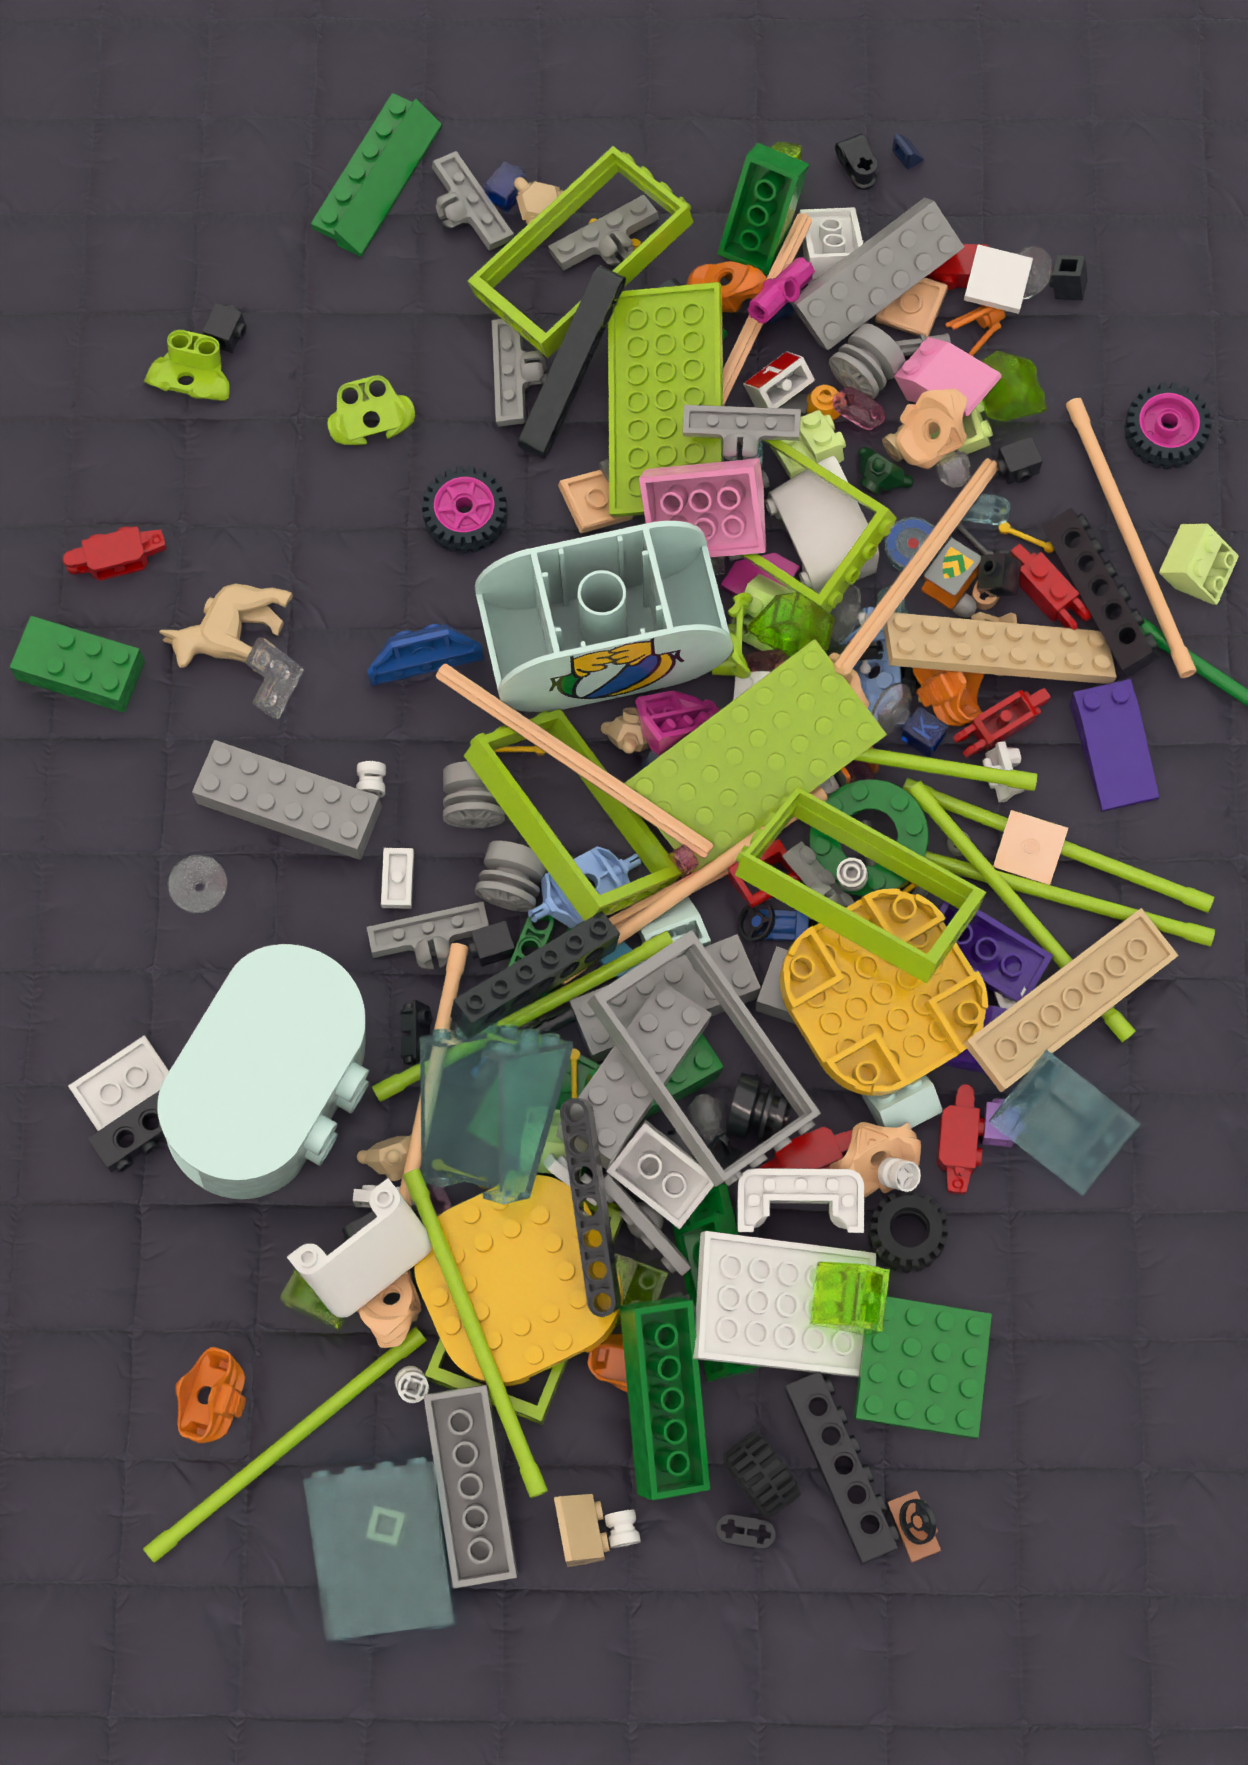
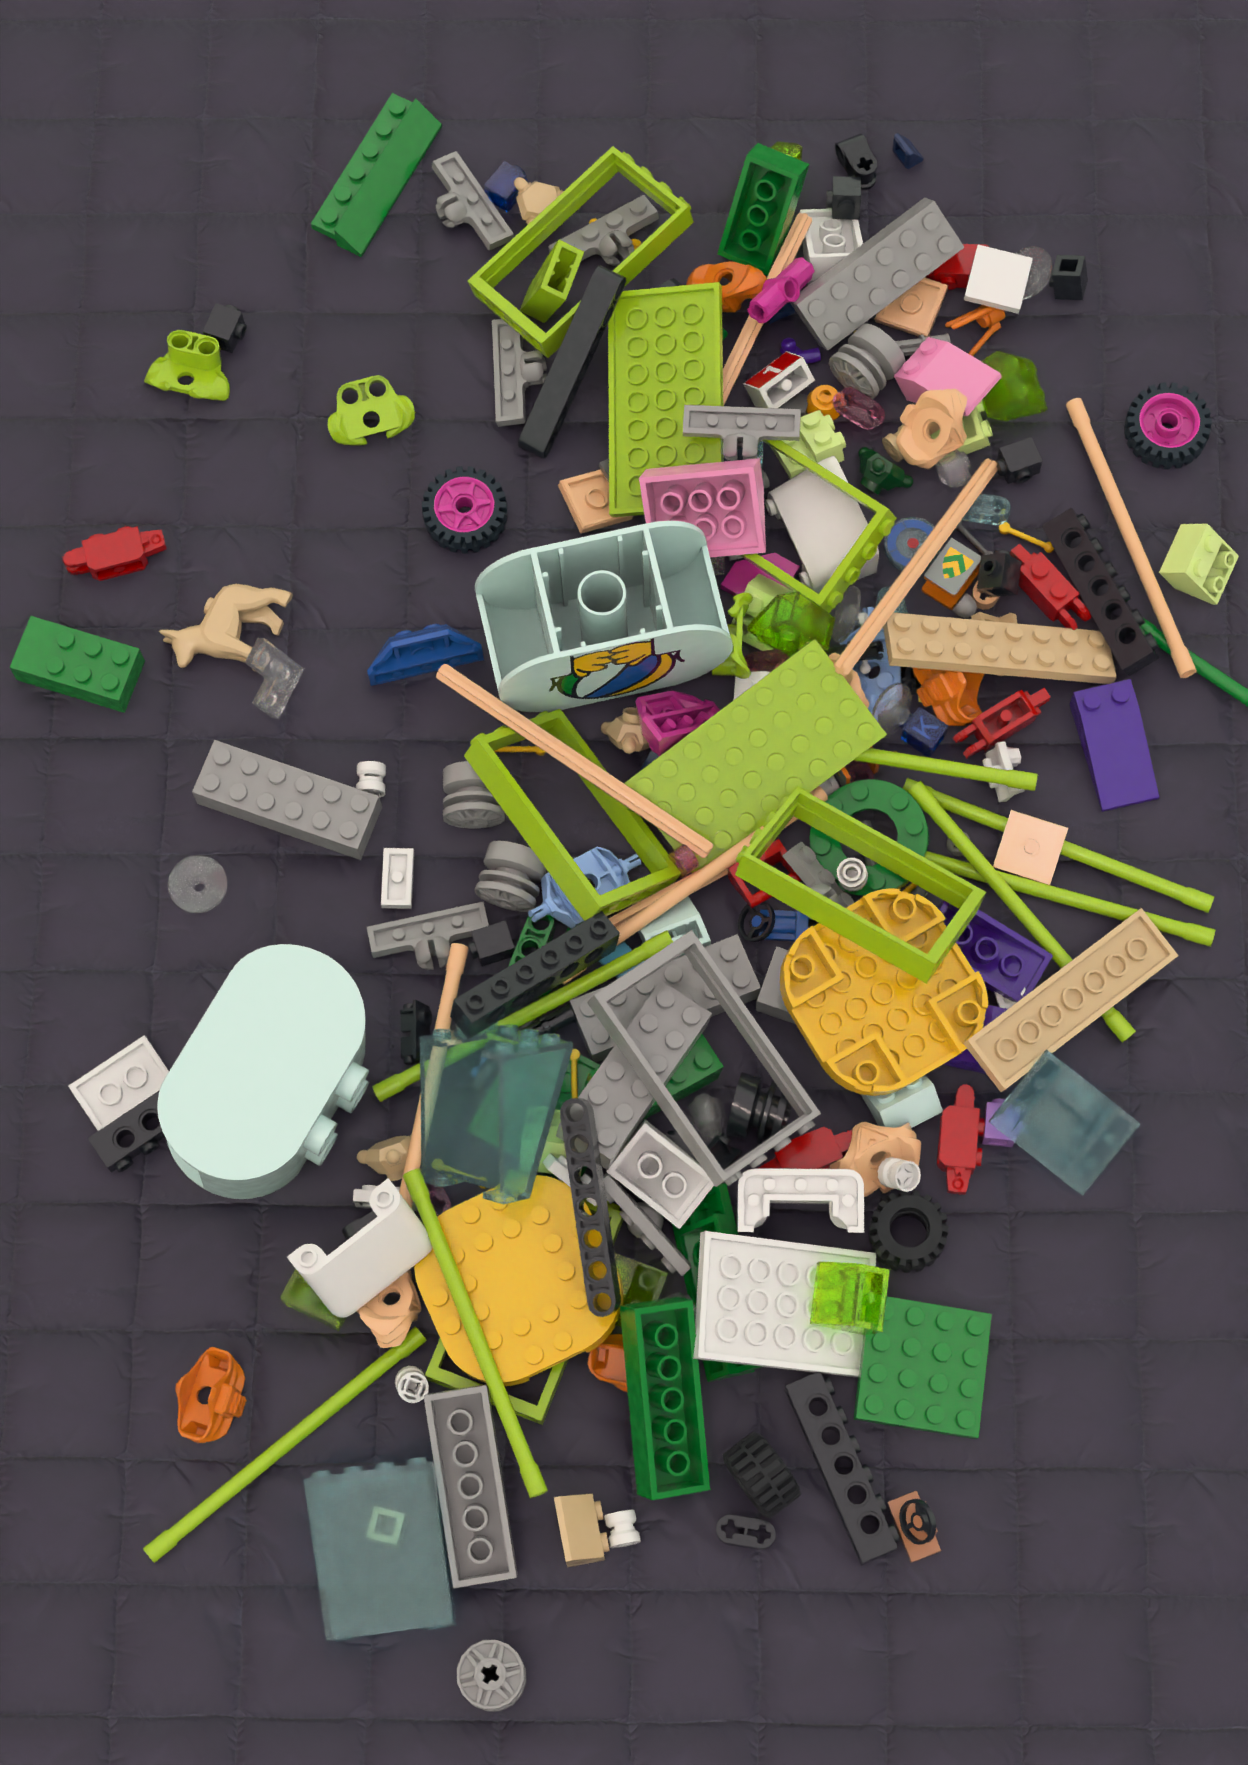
none -> light grey wheel [457,1640,527,1712]
none -> lime slope [520,239,584,323]
none -> dark purple arm [780,338,821,364]
none -> black brick [826,176,861,220]

